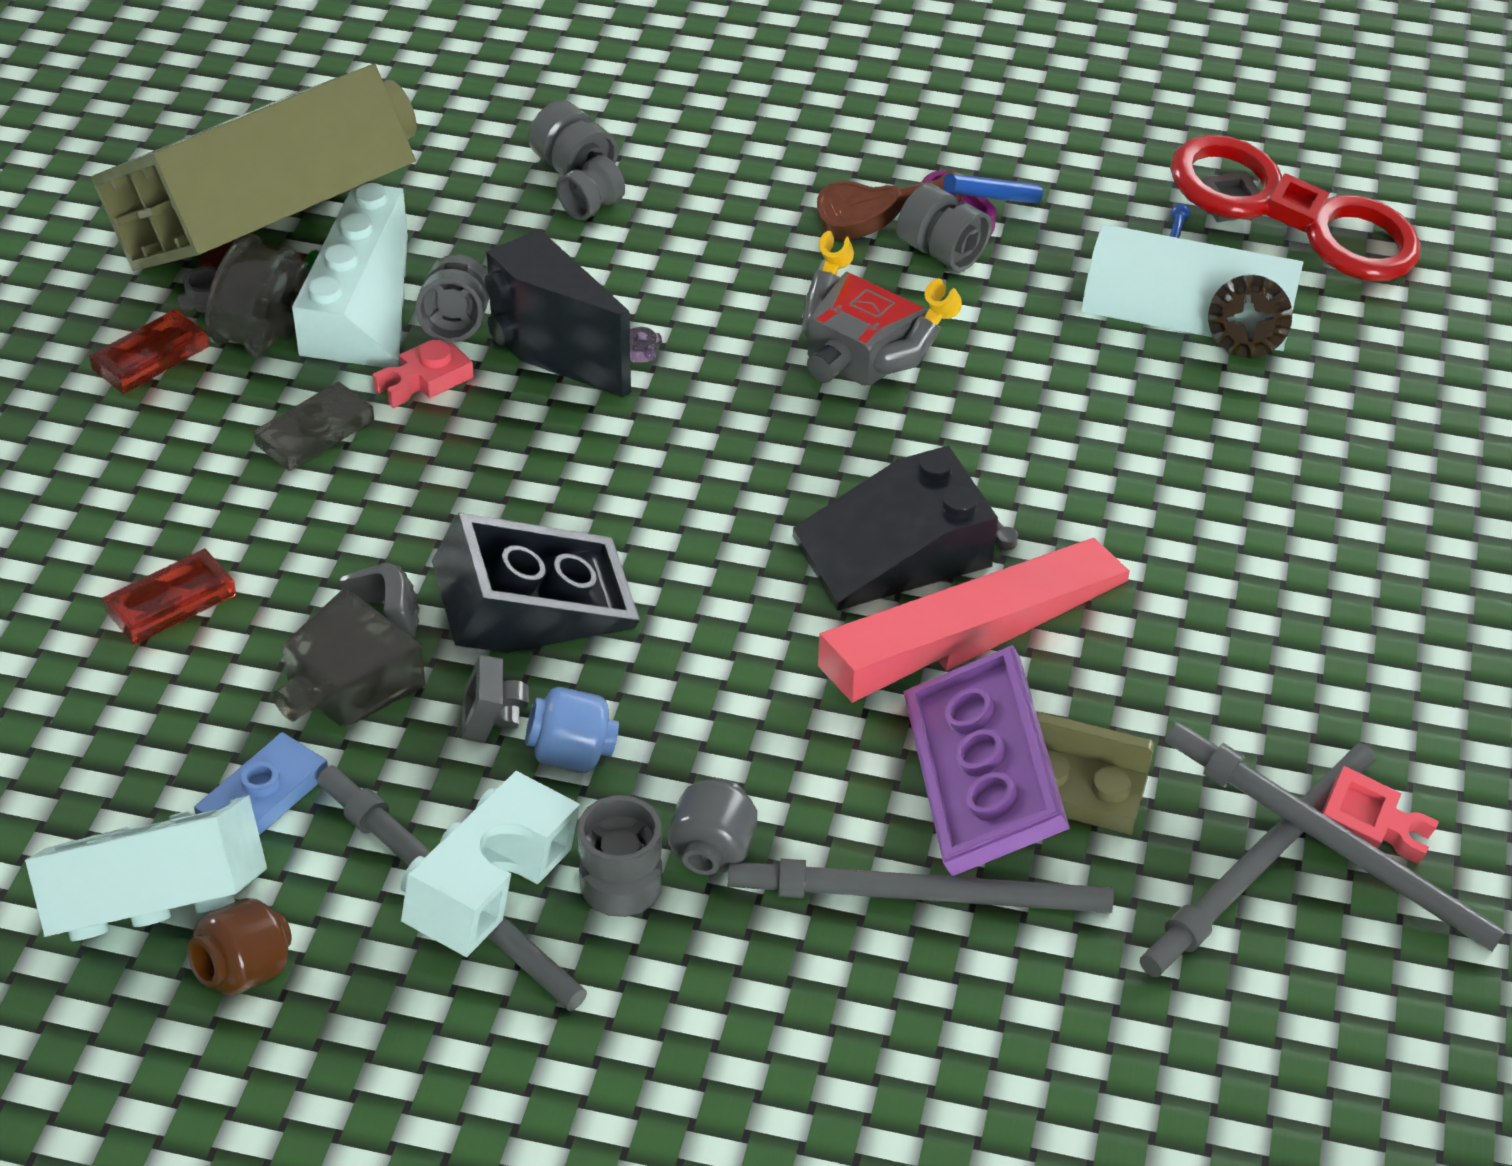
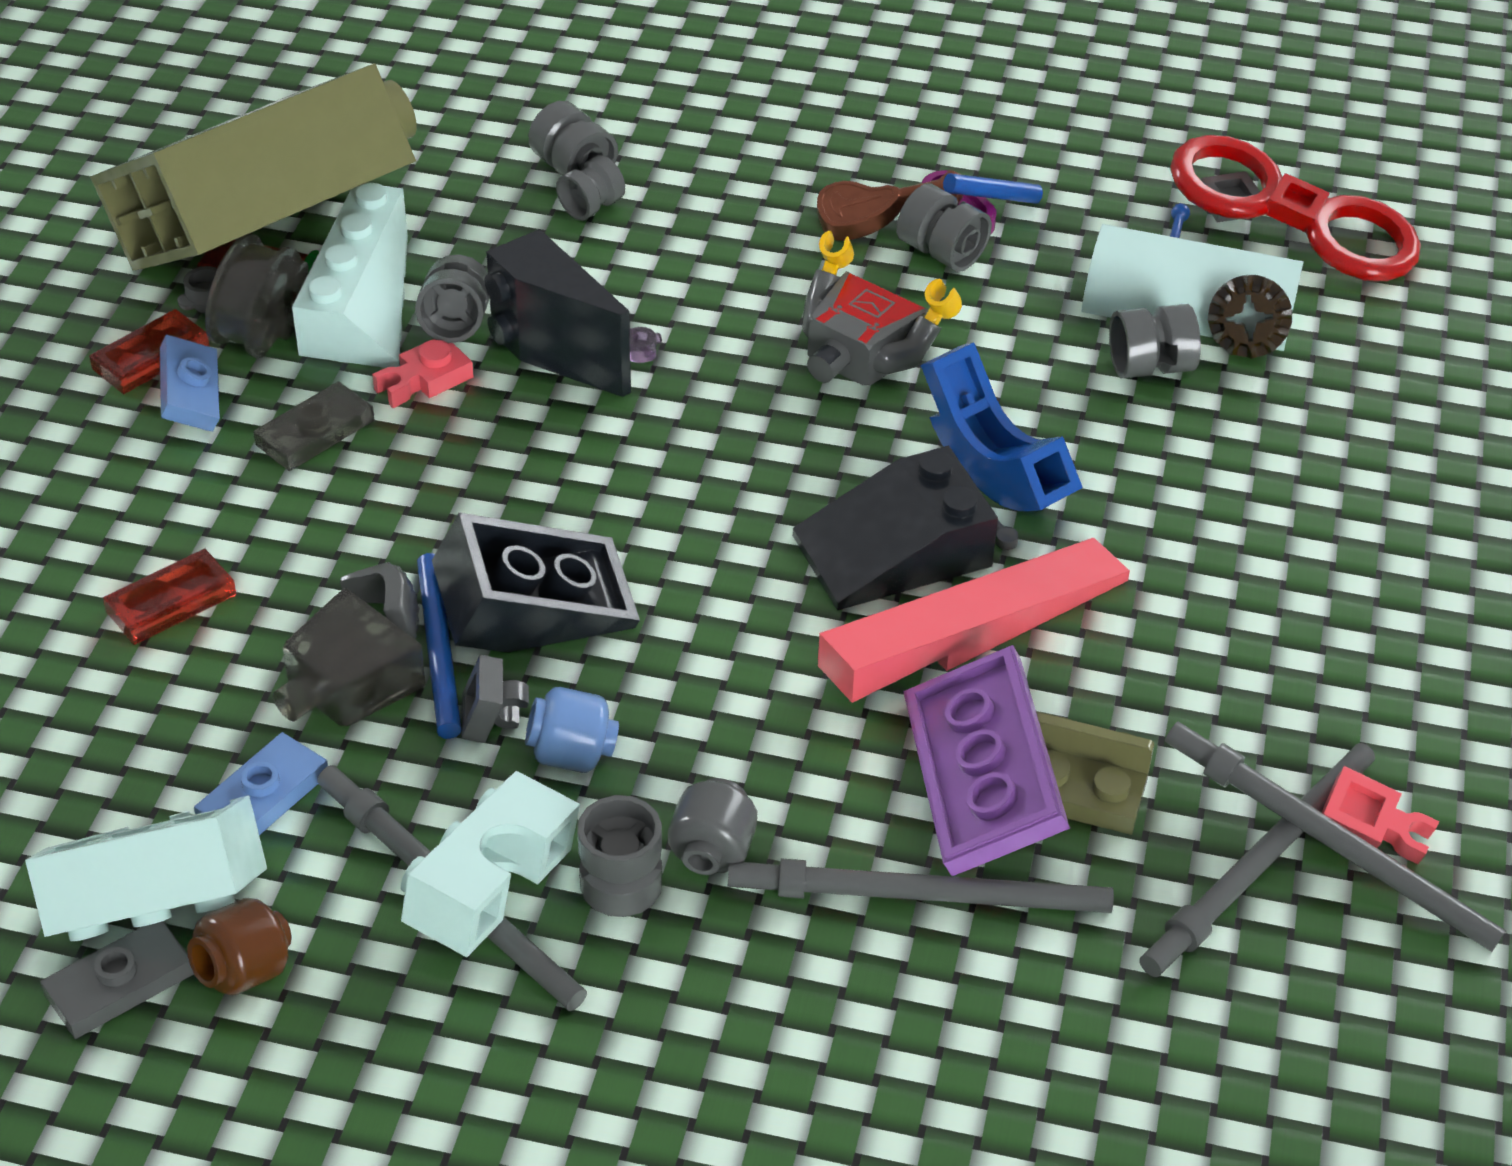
none -> dark grey plate [40,921,194,1039]
none -> medium blue plate [160,334,220,432]
none -> blue bar [417,553,461,739]
none -> blue arch [921,342,1083,511]
none -> dark grey wheel [1109,304,1201,378]

